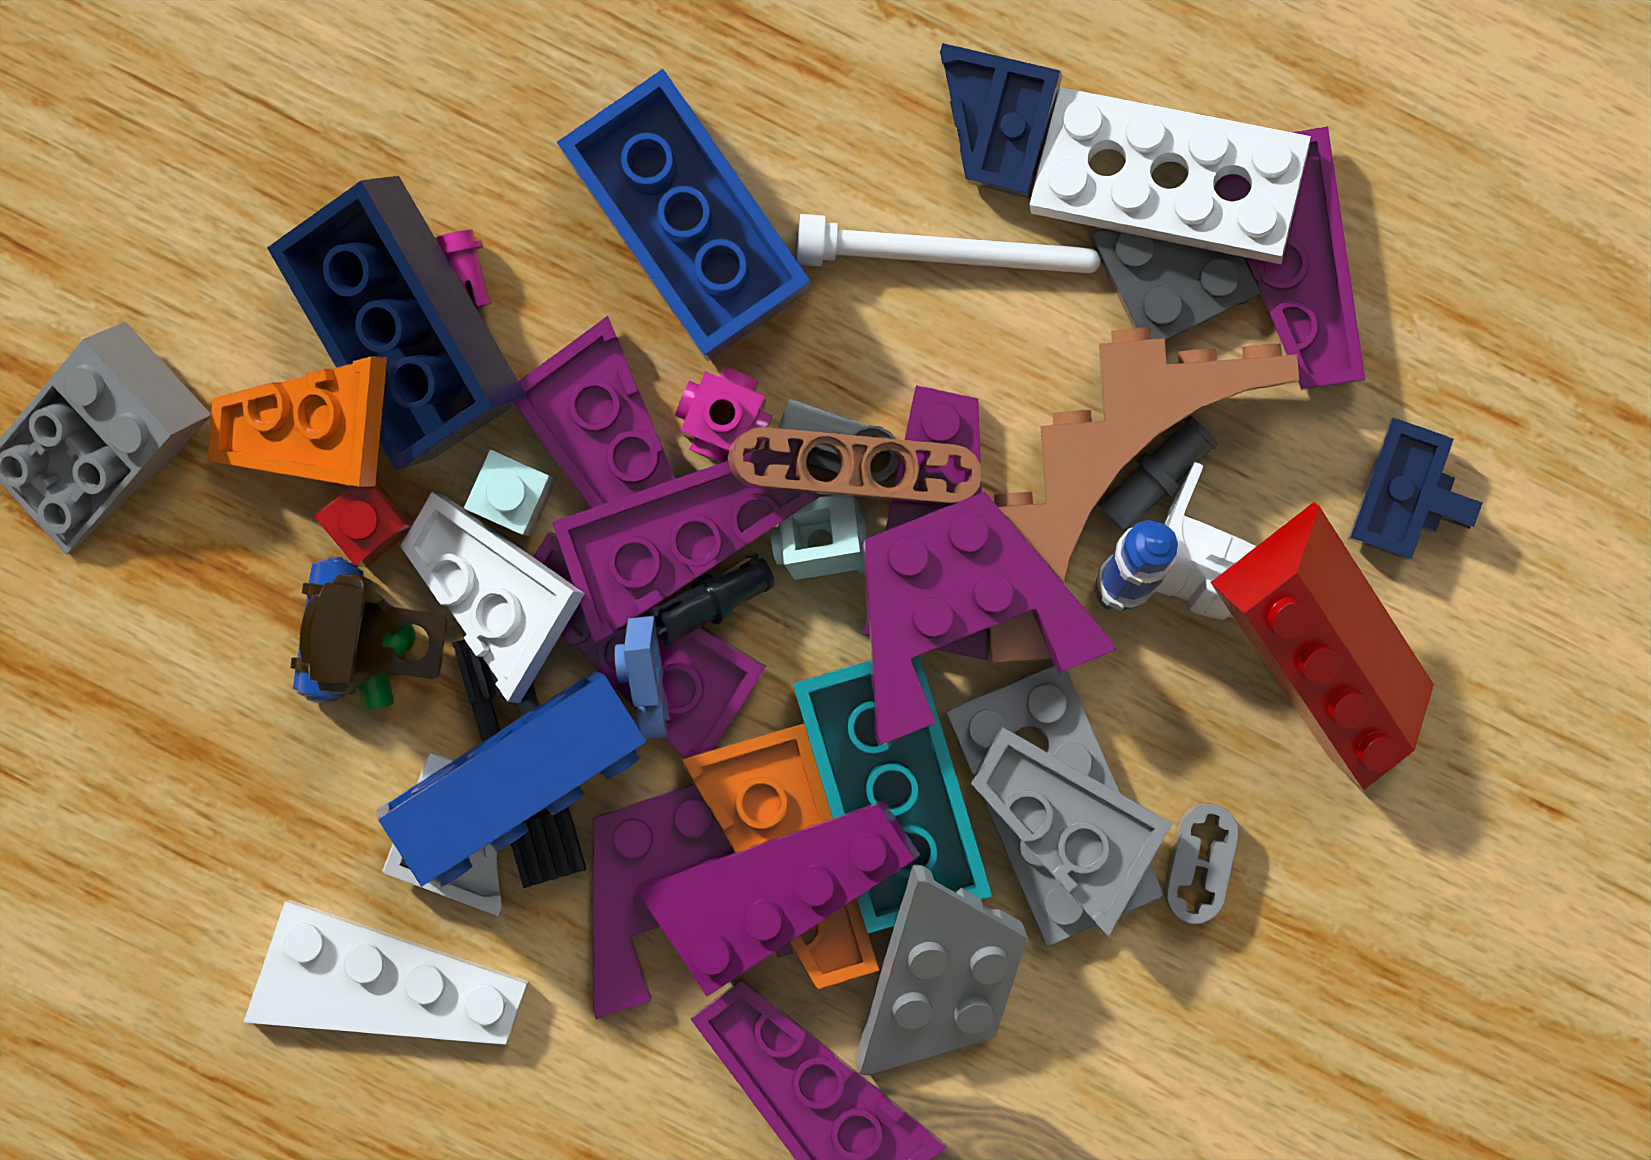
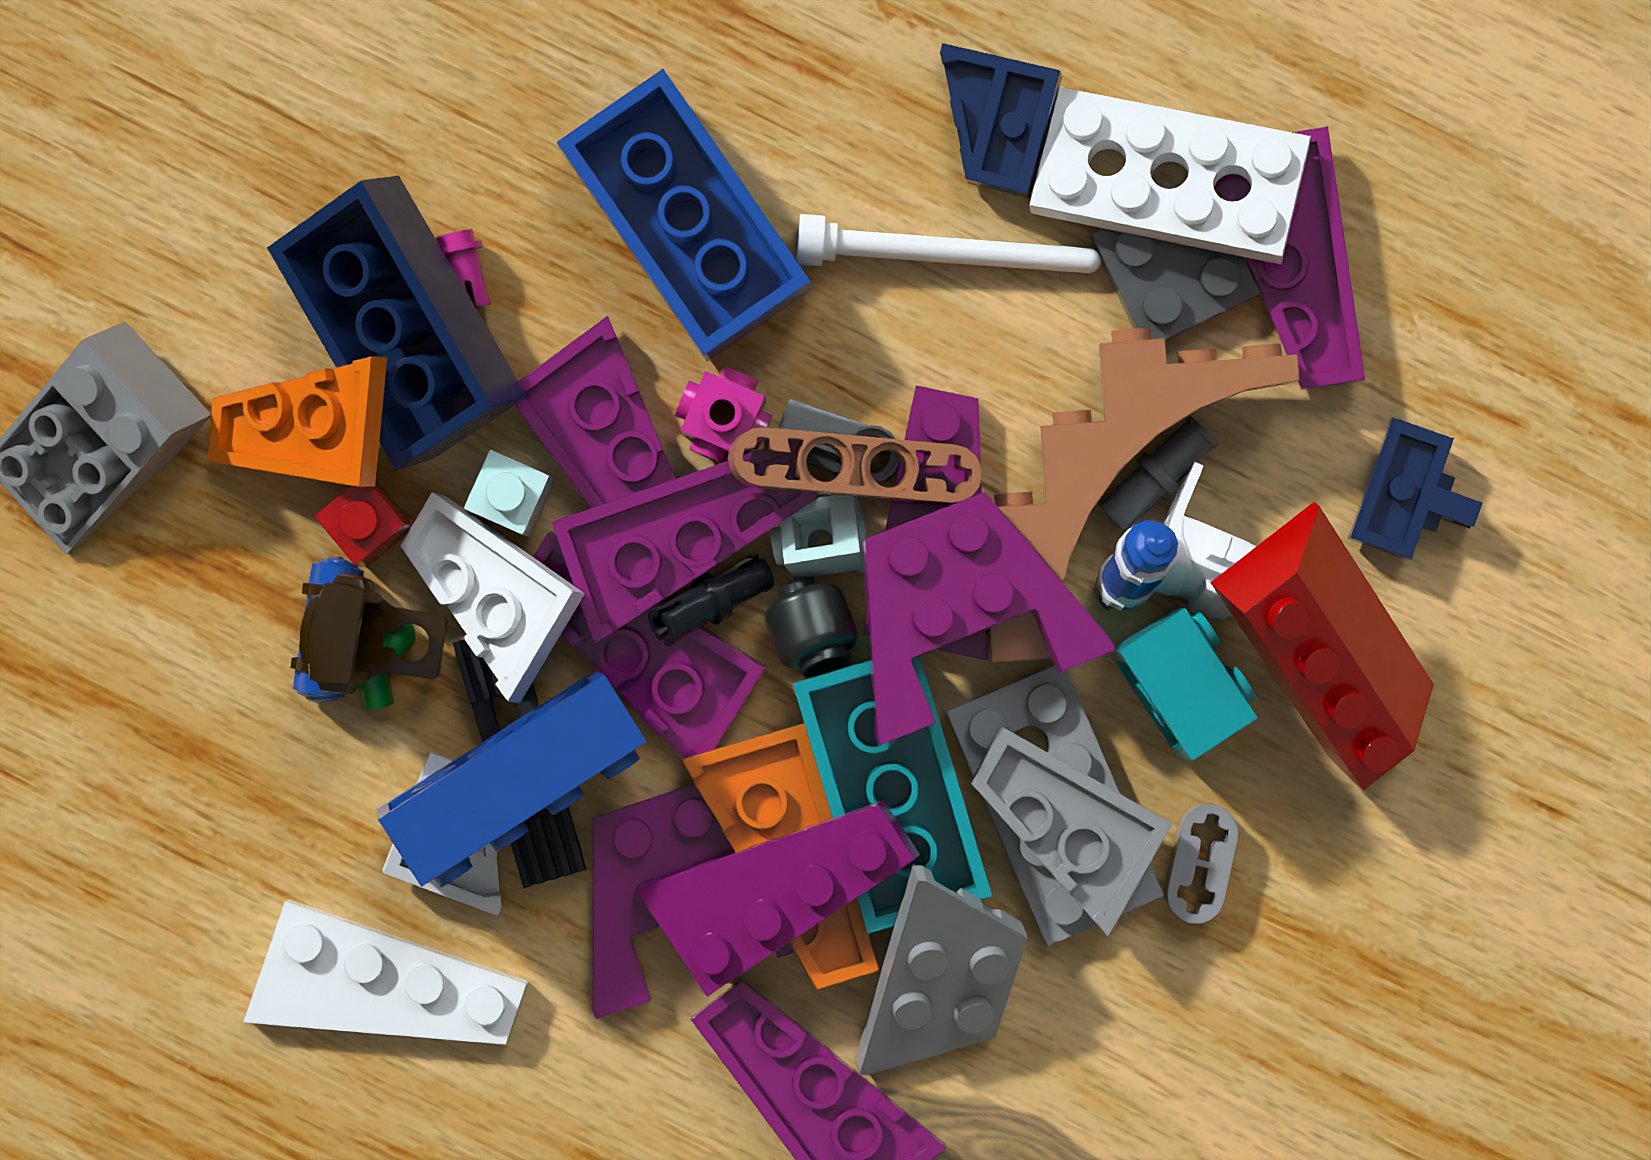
medium blue plate [615,616,669,739] -> none
none -> pearl dark grey head [765,577,858,677]
none -> teal brick [1109,608,1258,761]

